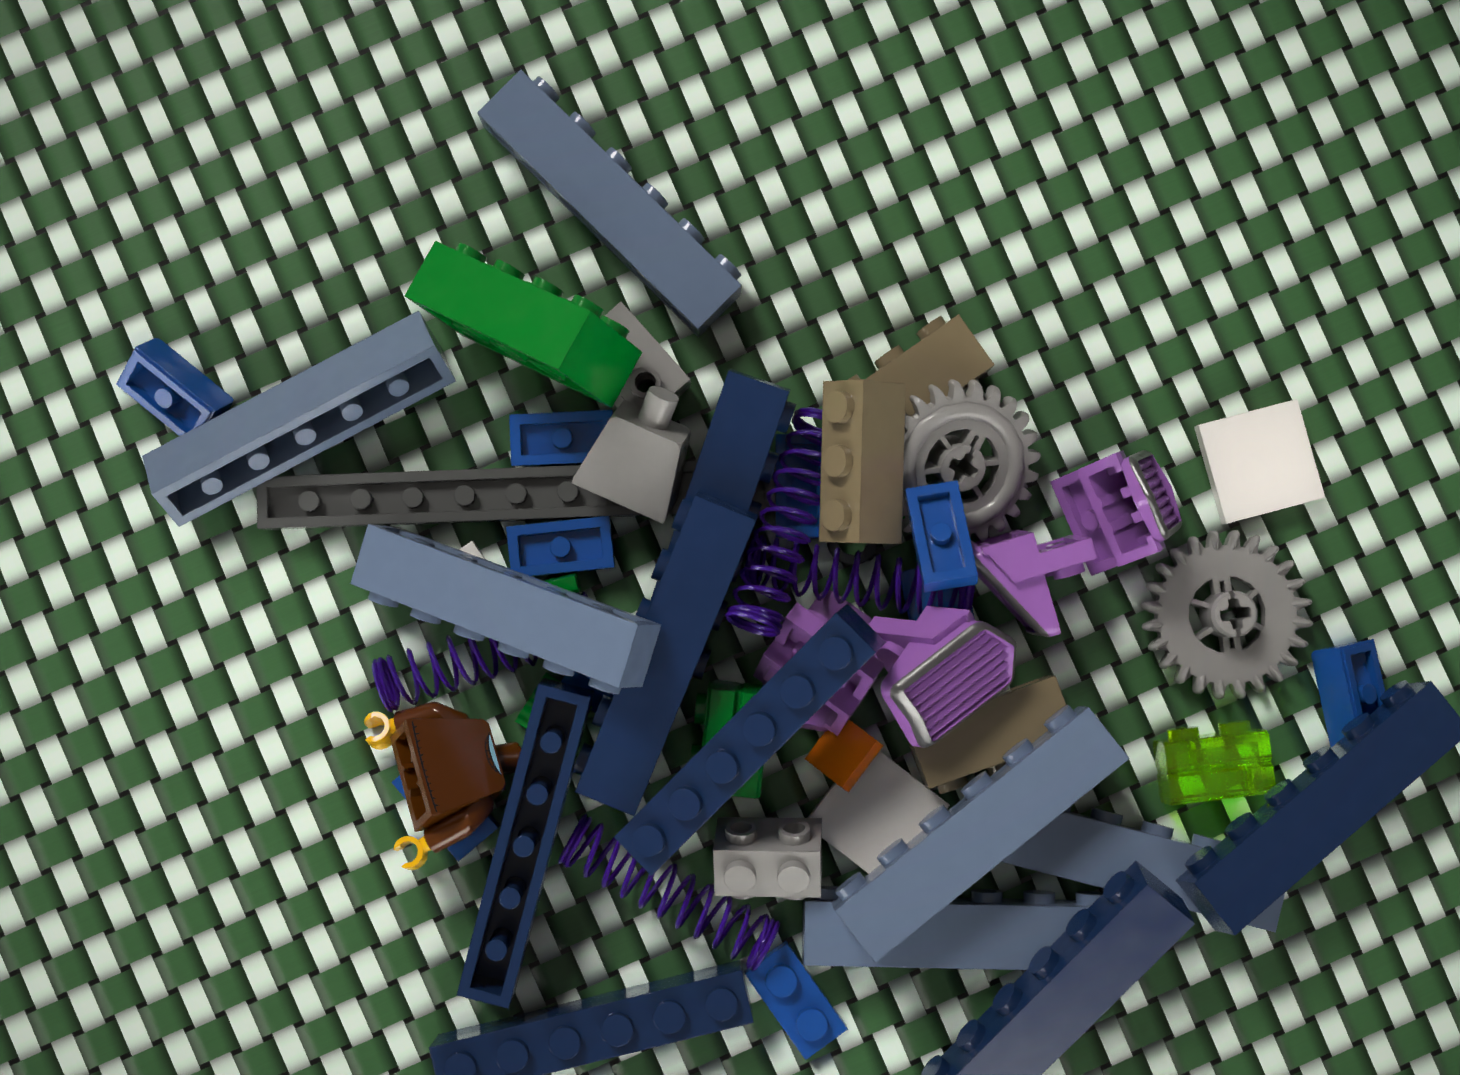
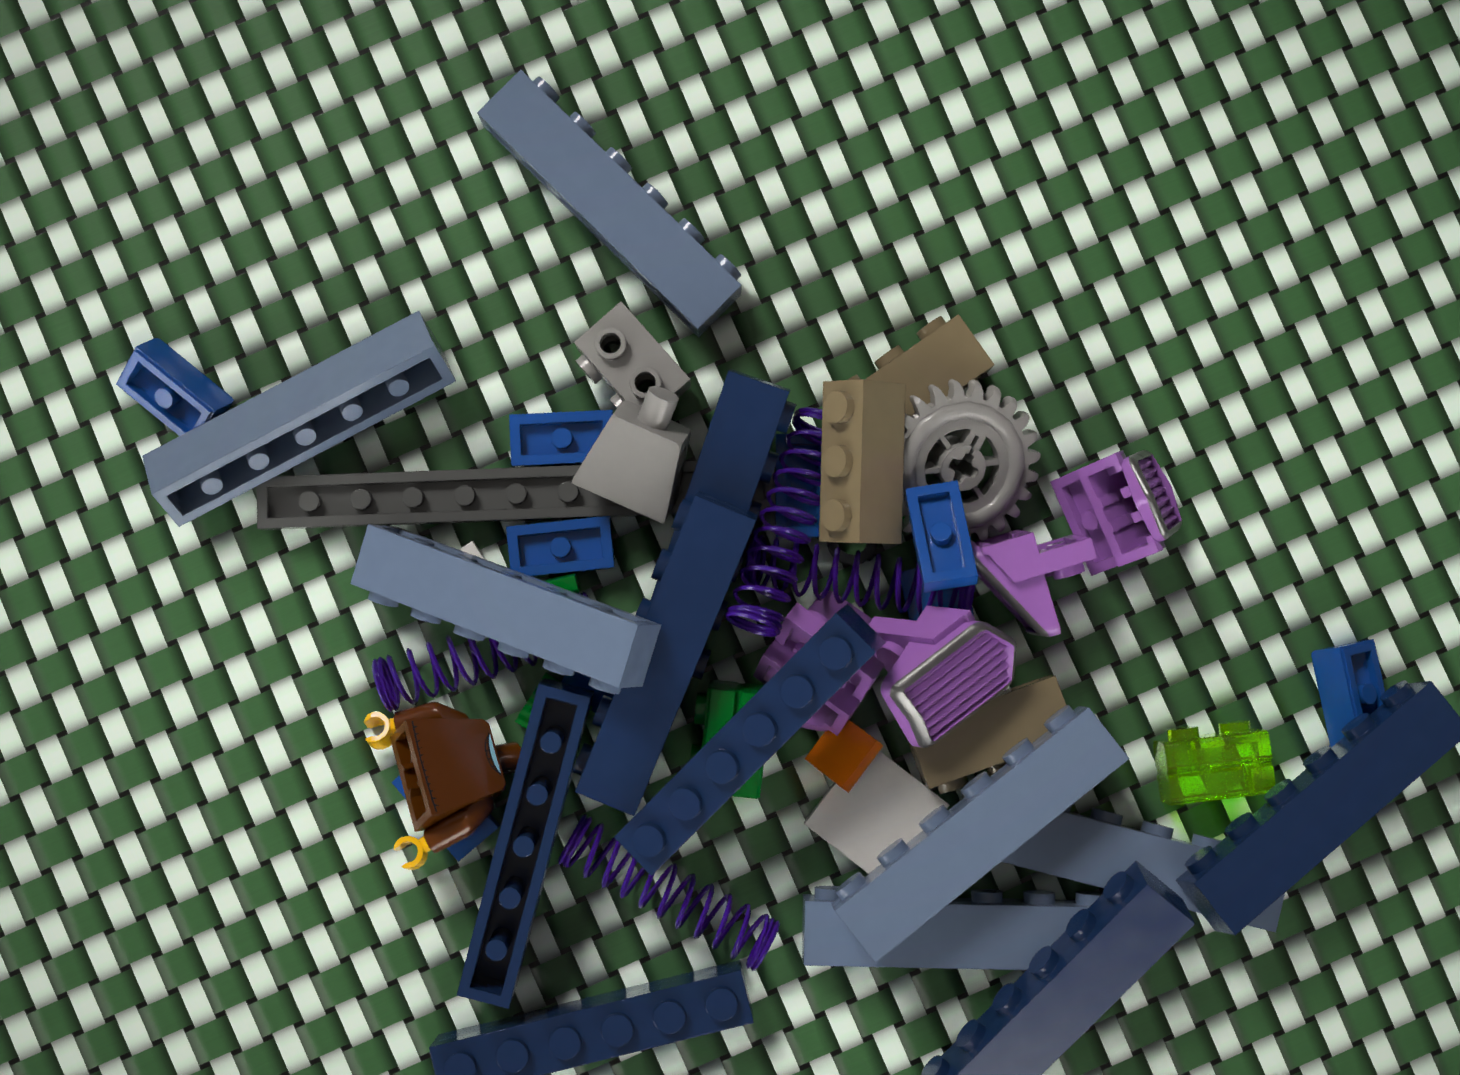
green brick [404,241,642,408] -> none
light grey brick [713,817,822,900] -> none
blue plate [744,940,848,1060] -> none
light grey gear [1141,530,1313,699] -> none
white tile [1194,399,1325,525] -> none

